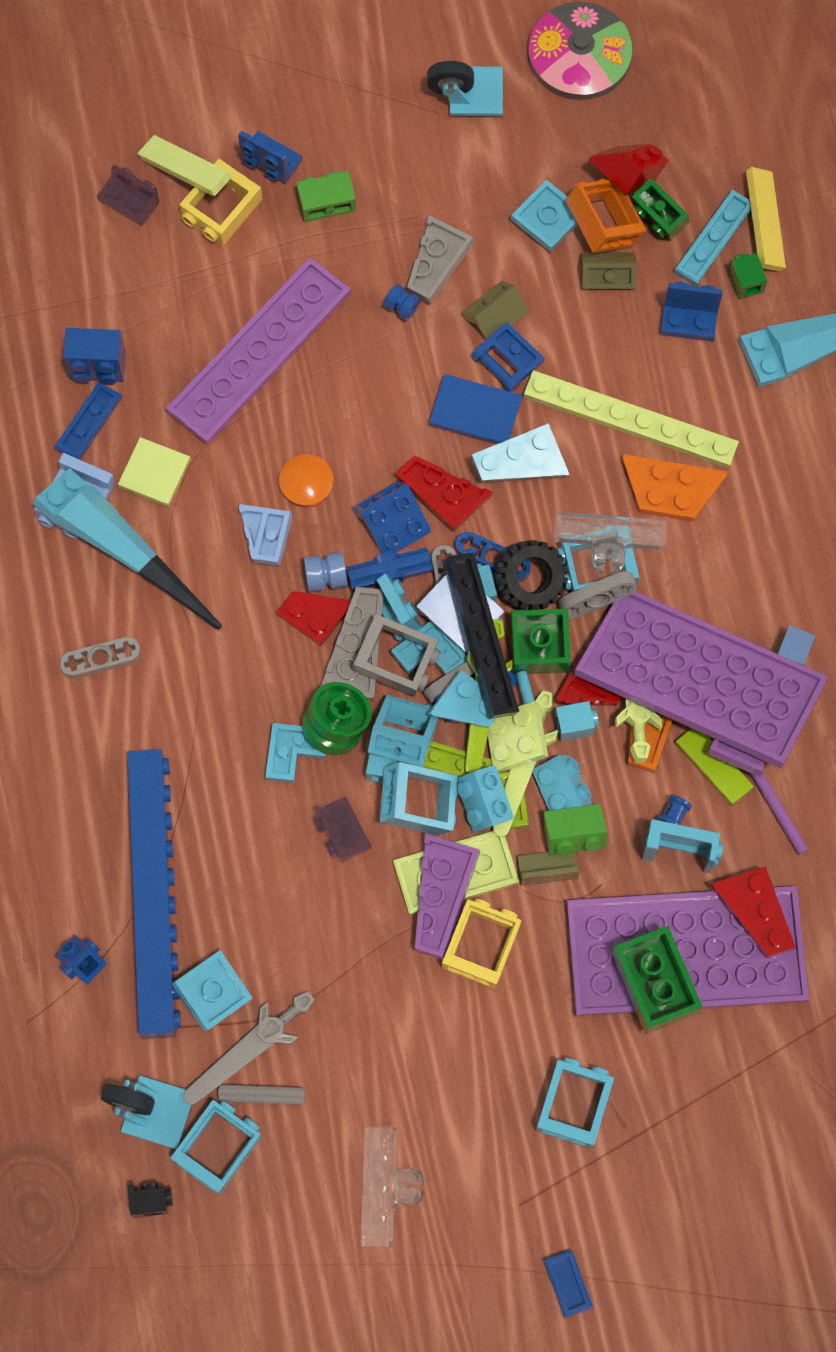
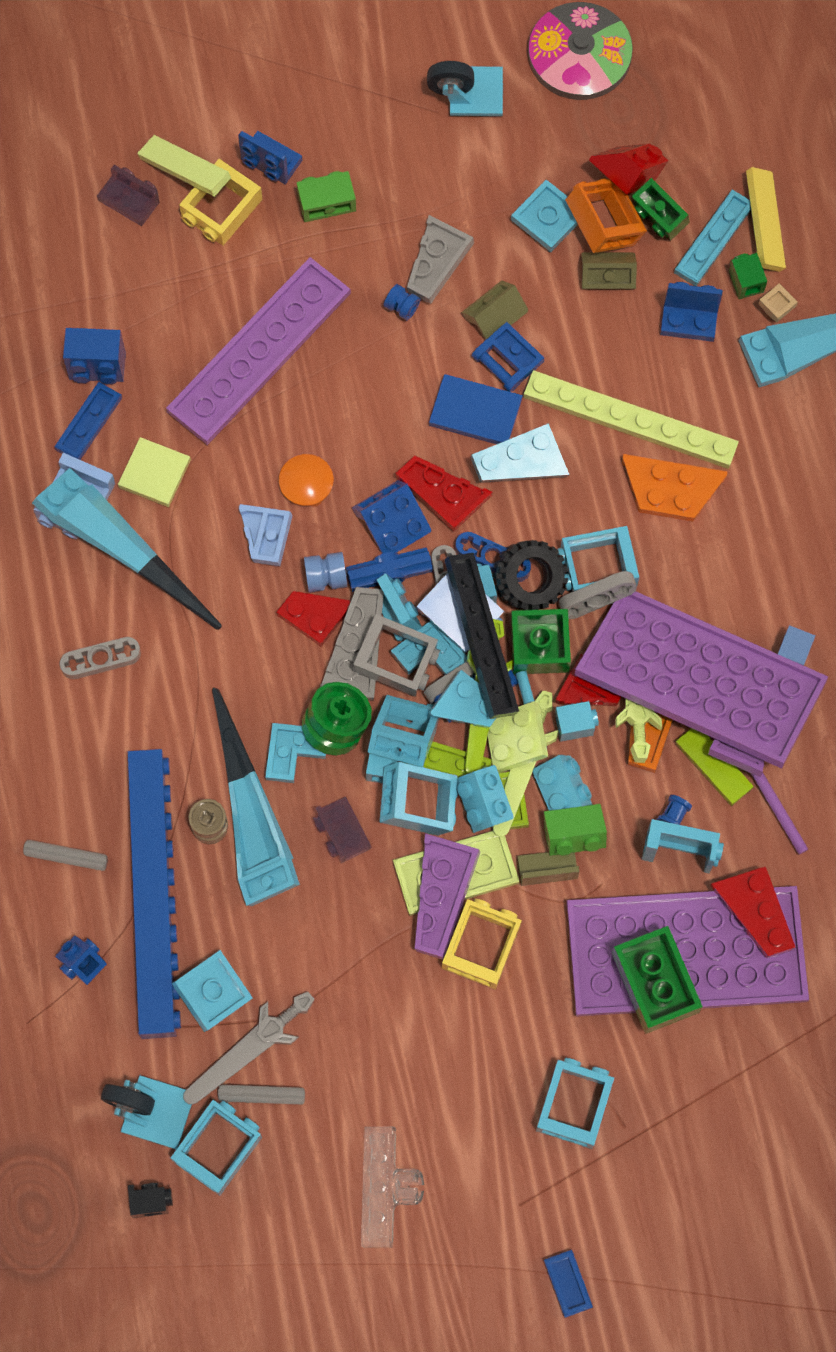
clear plate [553,512,667,574] -> none
none -> light grey axle [23,840,108,871]
none -> dark tan wheel [189,799,228,845]
none -> medium azure plate [212,687,300,906]
none -> tan tile [758,284,798,323]

